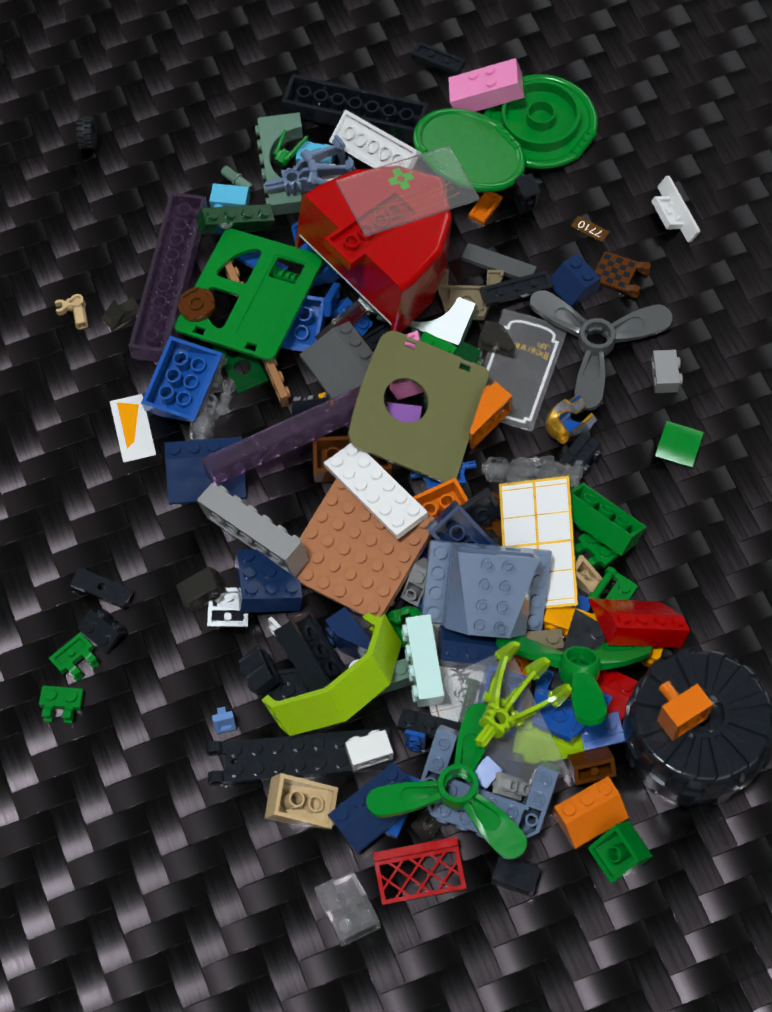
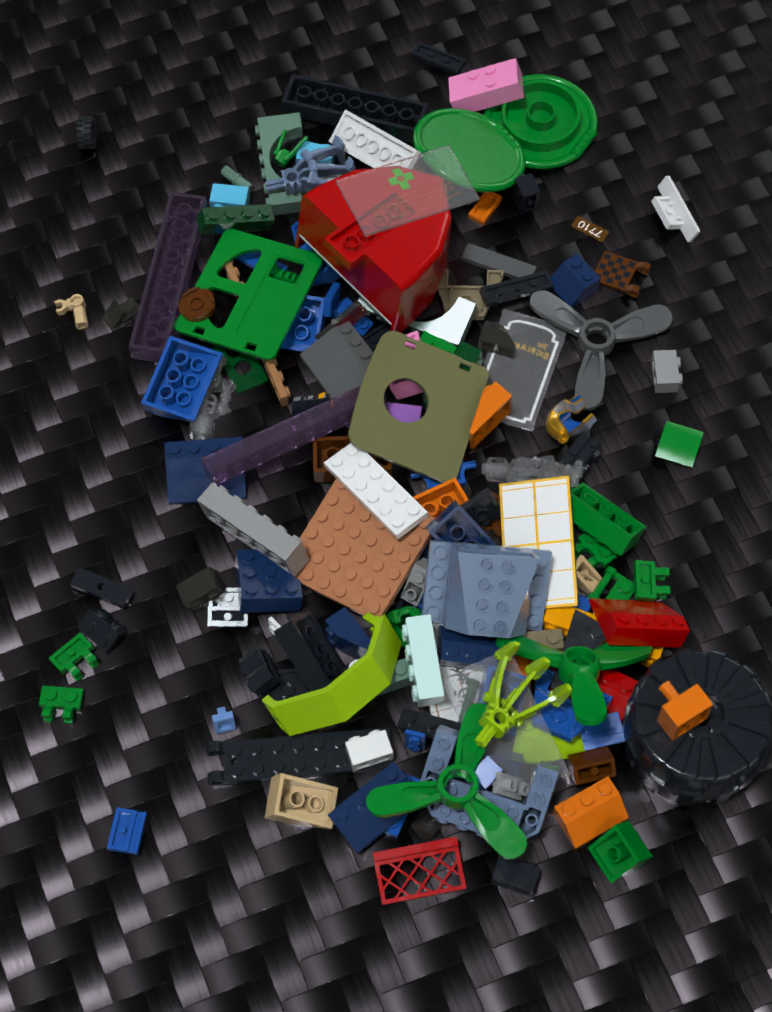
white sticker [110,394,156,462] -> none
clear slope [314,870,380,947] -> none
none -> blue plate [107,807,147,855]
none -> green plate [633,560,670,602]

